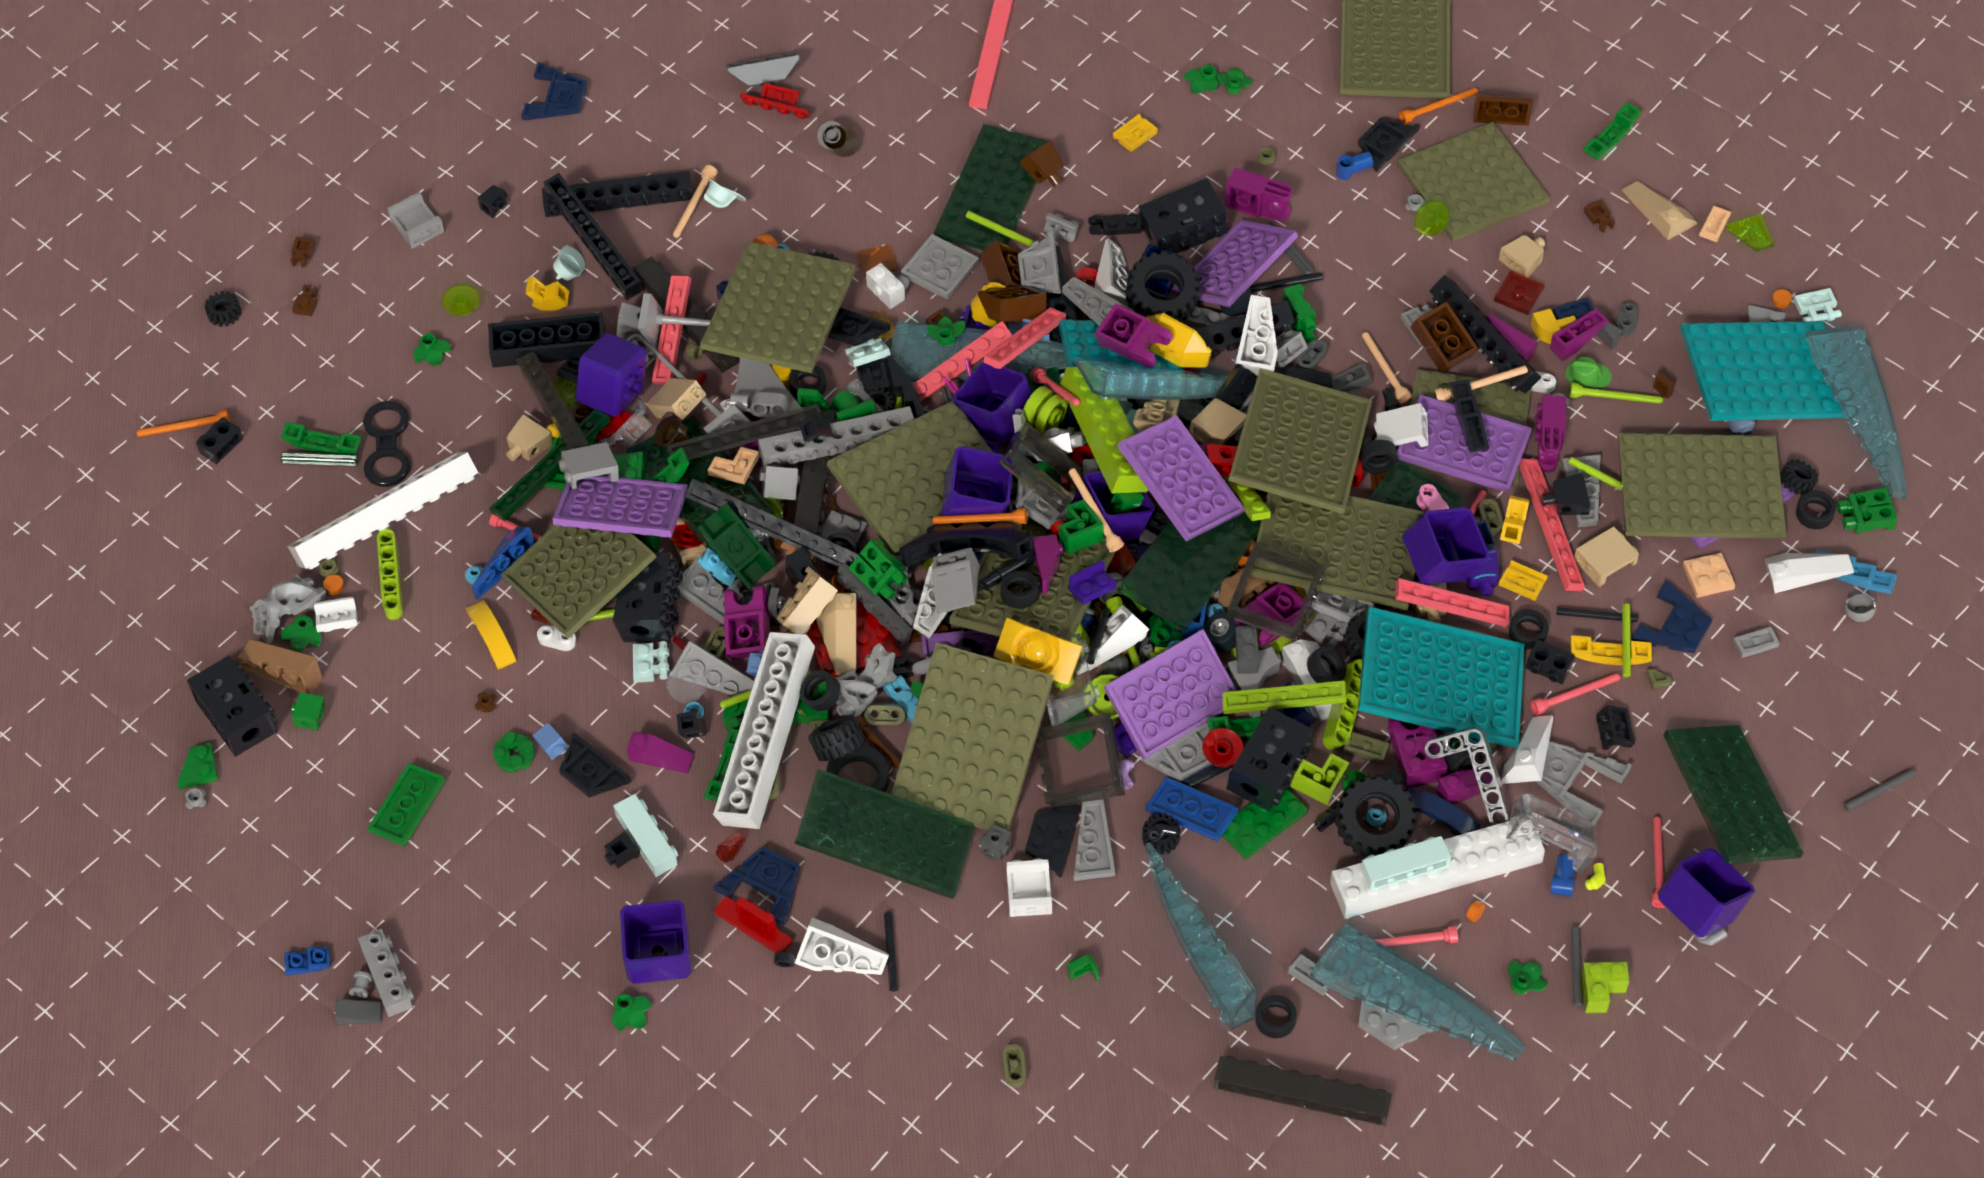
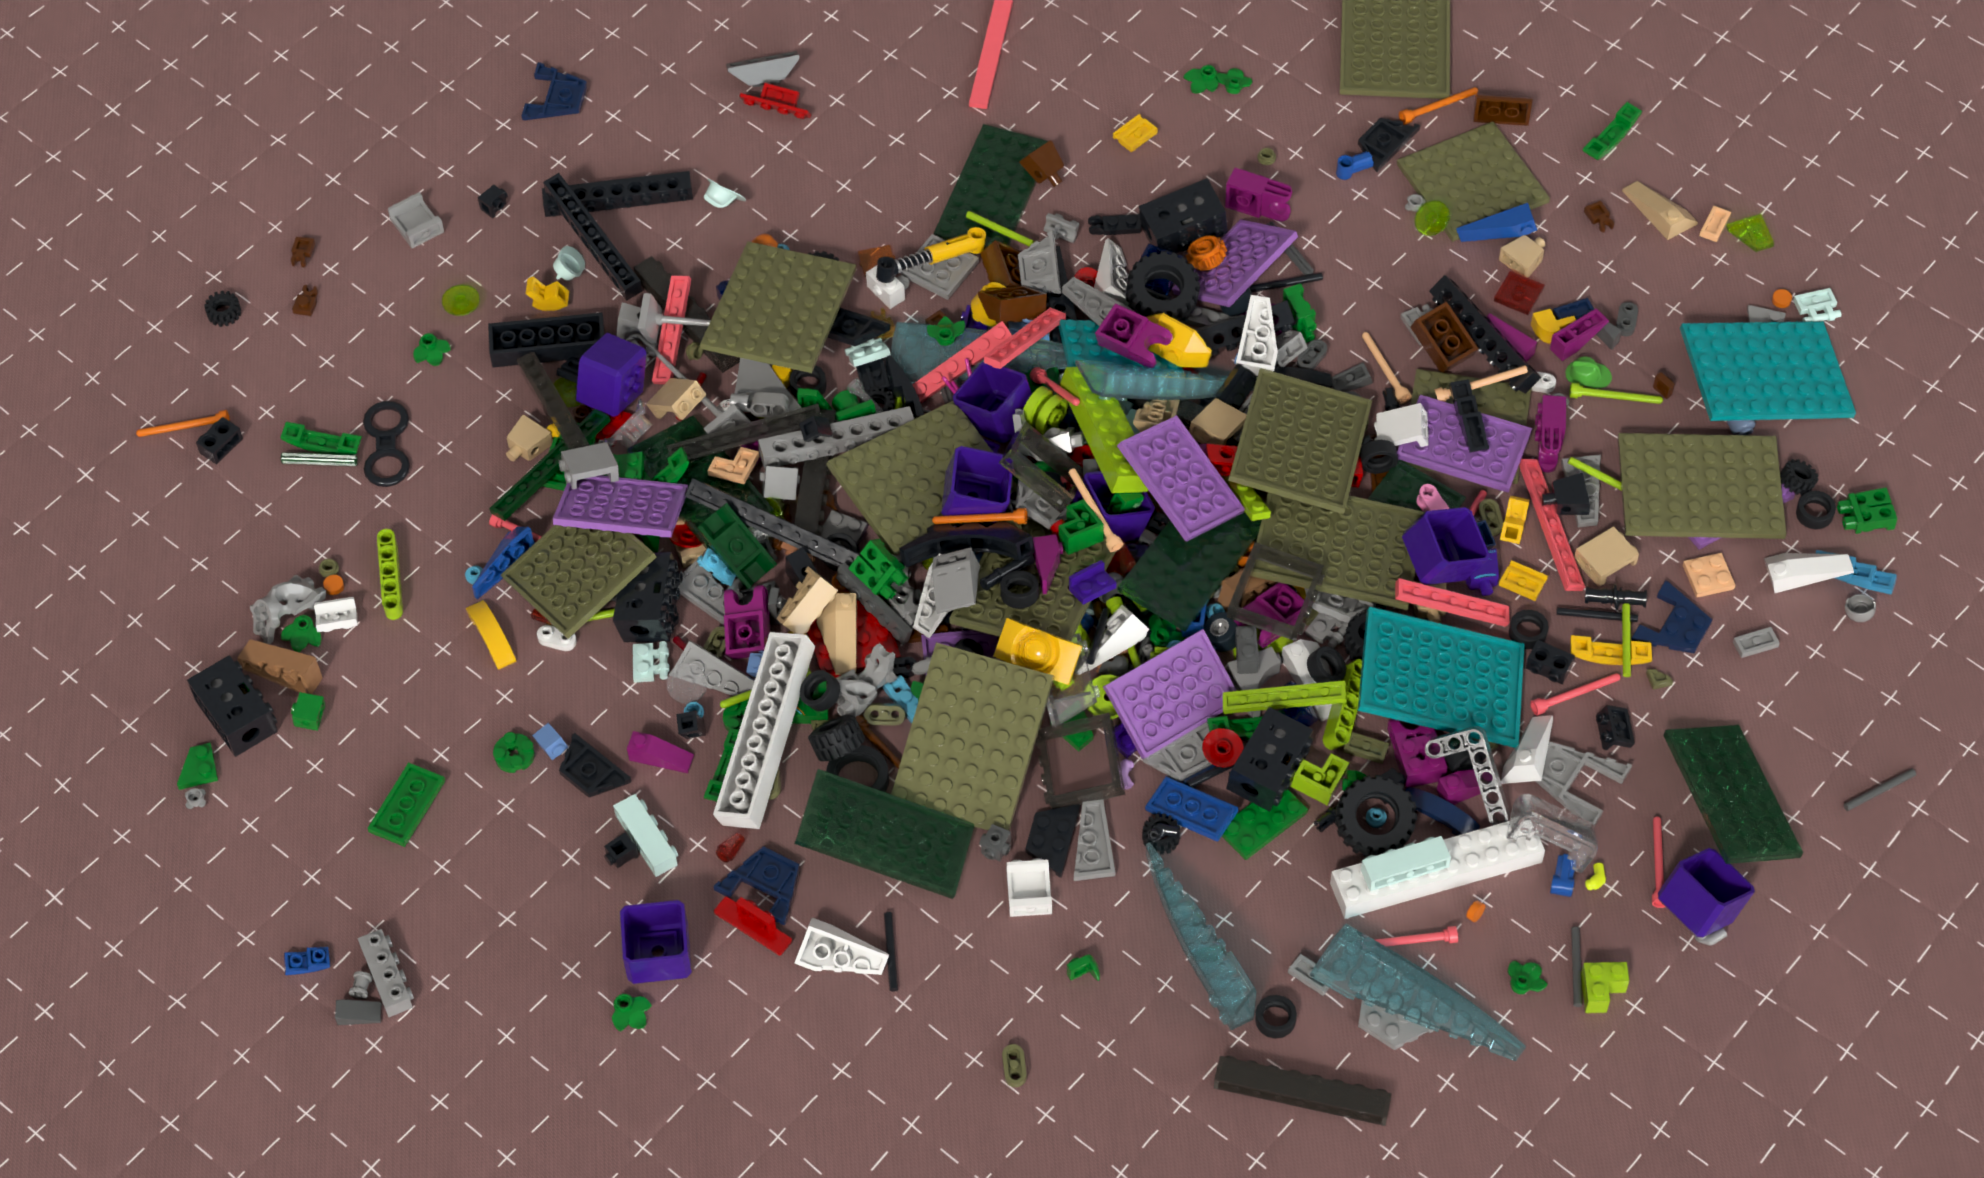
white brick [287,452,478,570] -> none
reddish brown plate [475,692,497,713] -> none
dark brown piece [654,417,690,448] -> none
light nougat piece [673,165,718,238] -> none
black tile [774,952,796,967] -> none
dark brown piece [817,121,859,157] -> none
clear light blue wedge [1805,327,1907,499] -> none
none -> piece [876,227,986,283]
none -> orange gear [1185,236,1227,271]
none -> blue wedge [1456,203,1537,242]
none -> black piece [1585,584,1647,610]

